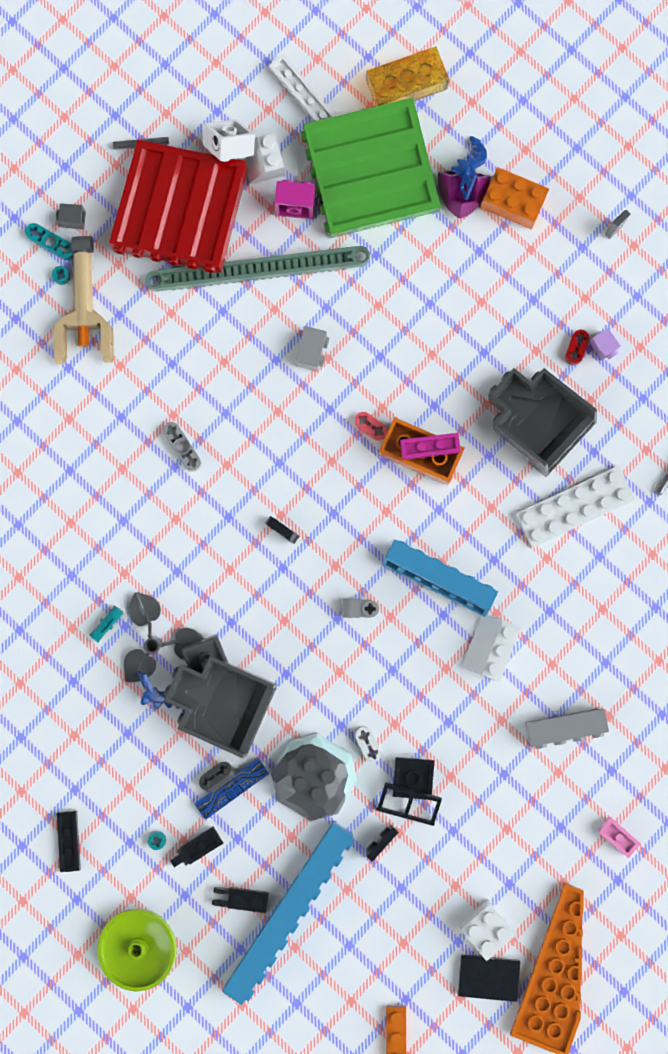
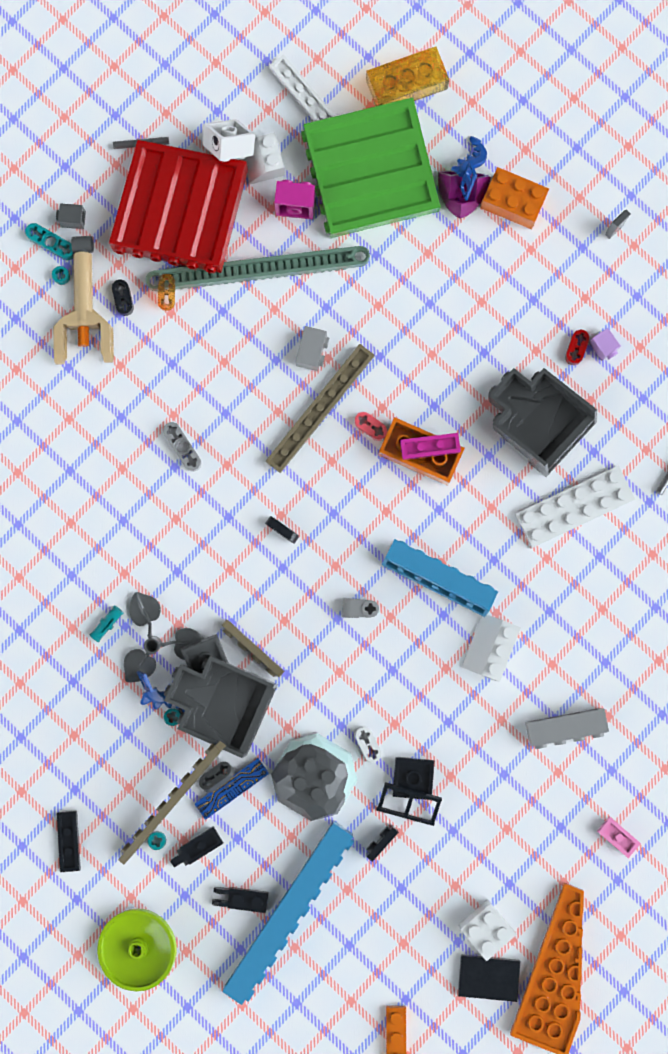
none -> black beam [112,279,134,316]
none -> dark tan plate [118,741,226,865]
none -> clear orange beam [158,274,175,311]
none -> teal bush [163,708,181,726]
none -> dark tan plate [222,619,285,677]
none -> dark tan plate [265,344,375,474]

